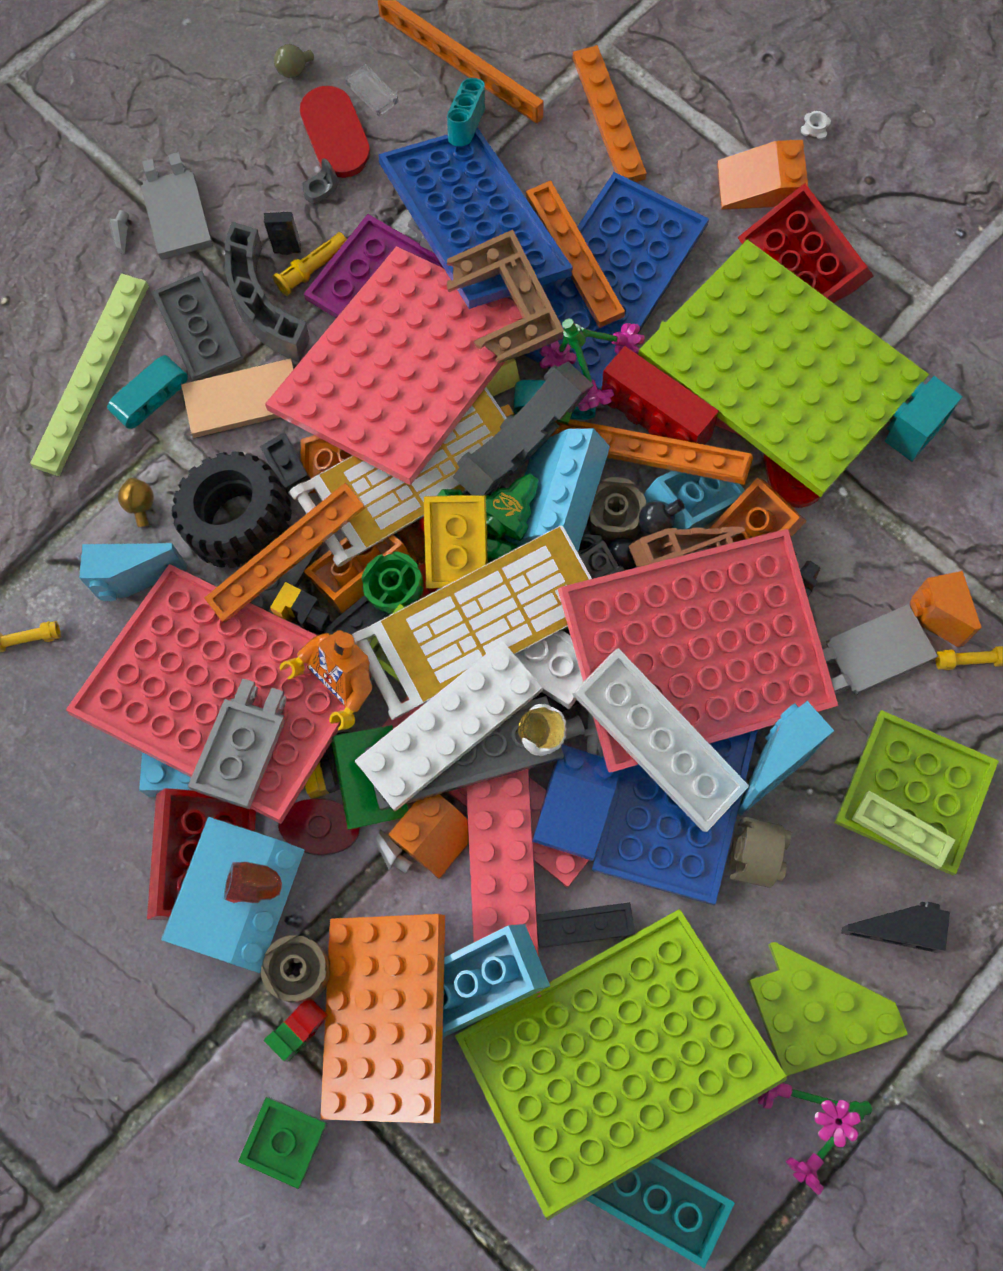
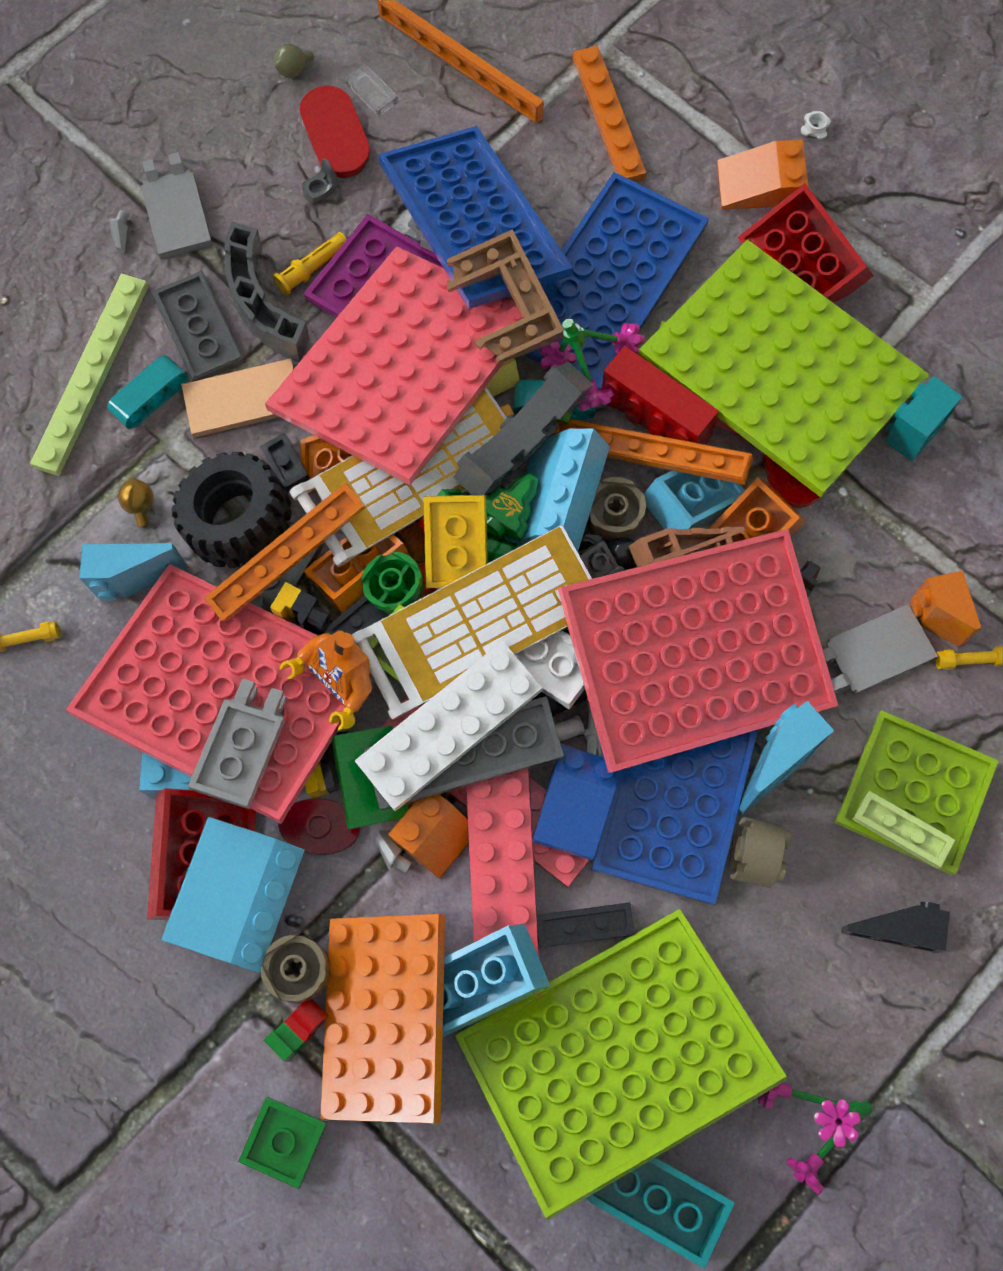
clear red rock [224,862,282,903] -> none
black plate [264,212,301,255] -> none
teal beam [447,78,485,146] -> none
clear yellow hair [518,704,567,756] -> none
orange plate [526,180,625,328] -> none
white plate [572,648,749,832] -> none
black piece [638,499,685,535] -> none
lime wing [748,942,908,1076] -> none

